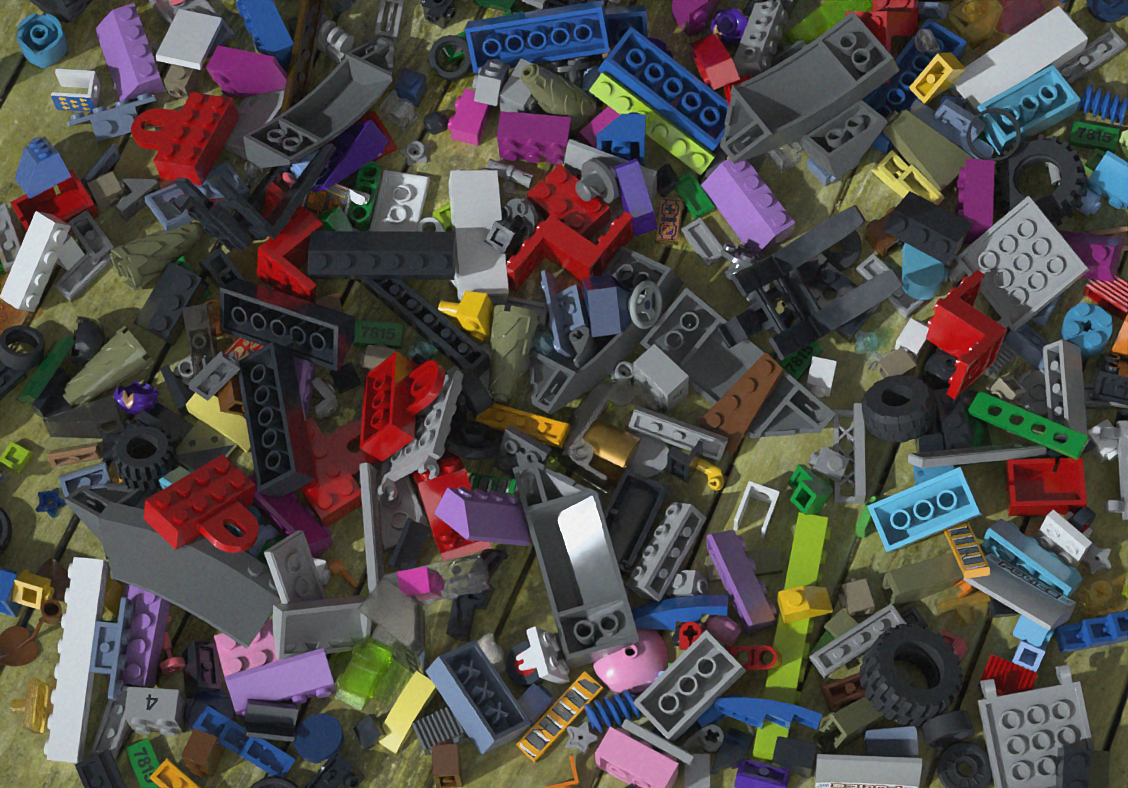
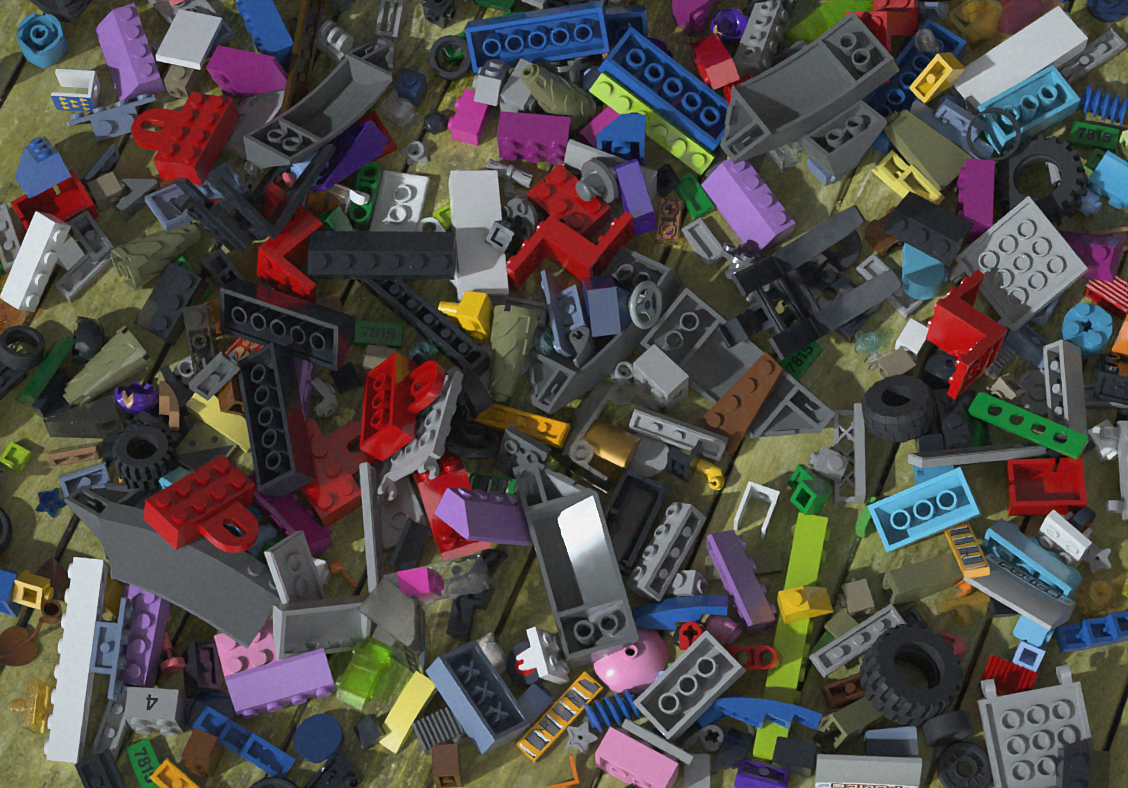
black panel [243,699,299,742] -> none
white brick [807,357,837,397] -> none
none -> medium nougat slope [159,381,179,430]

